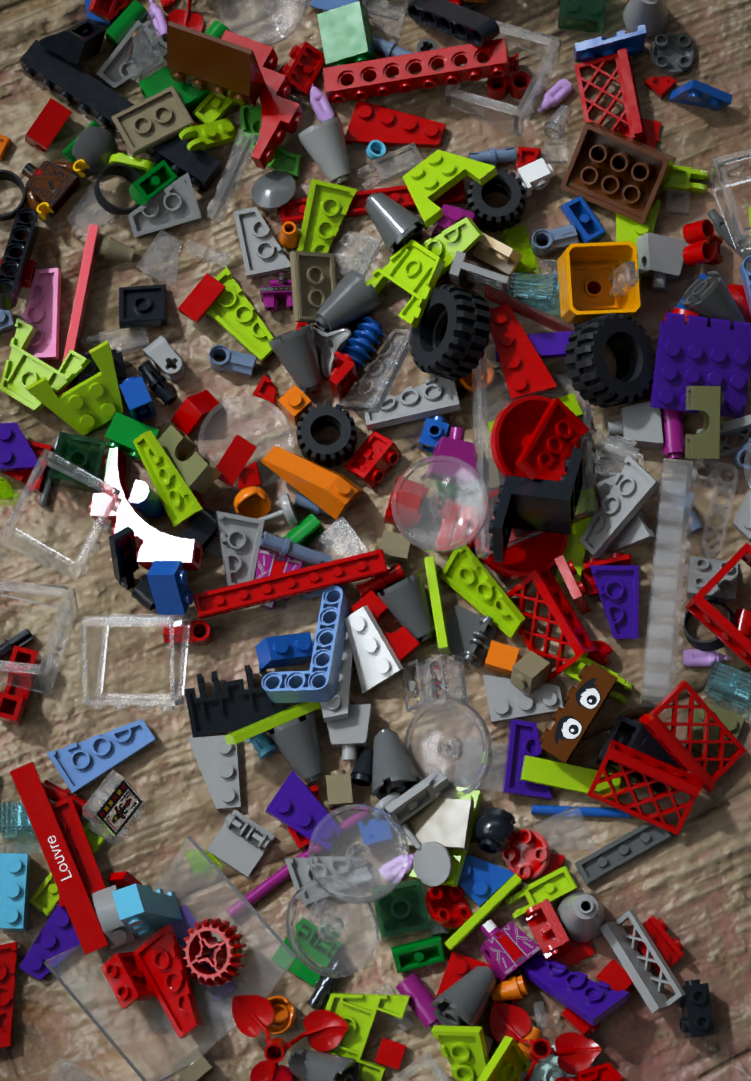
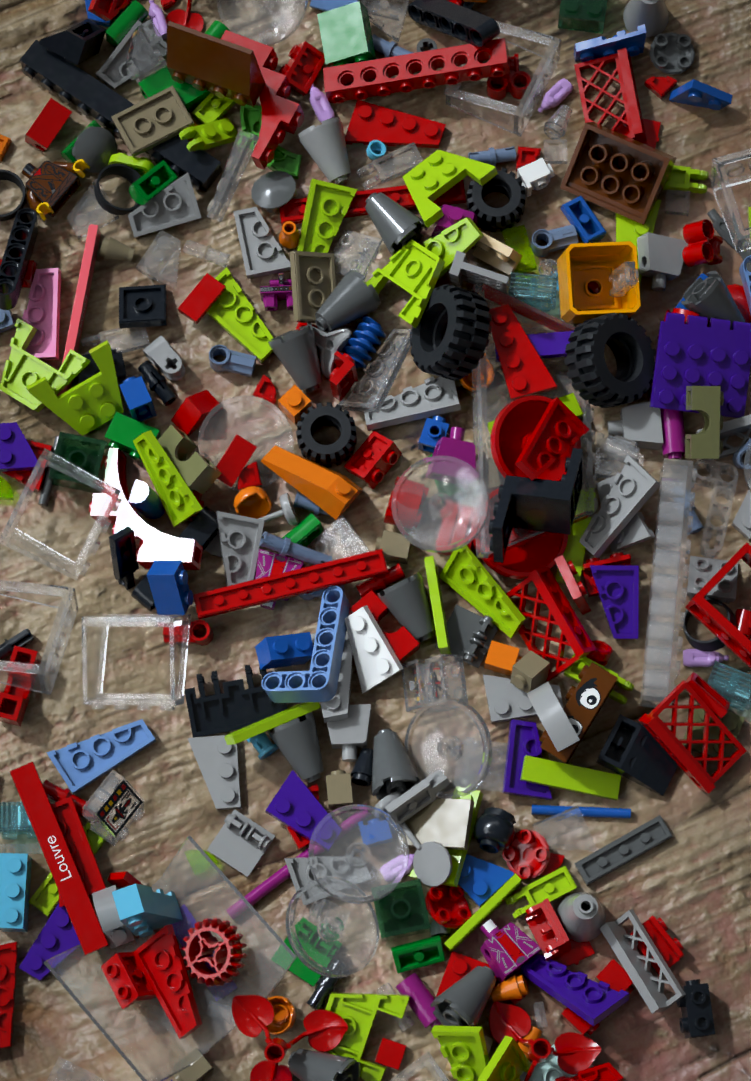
red fence [587,739,703,835] -> none
none -> light grey arch [526,682,580,752]
none -> red tile [686,672,730,719]

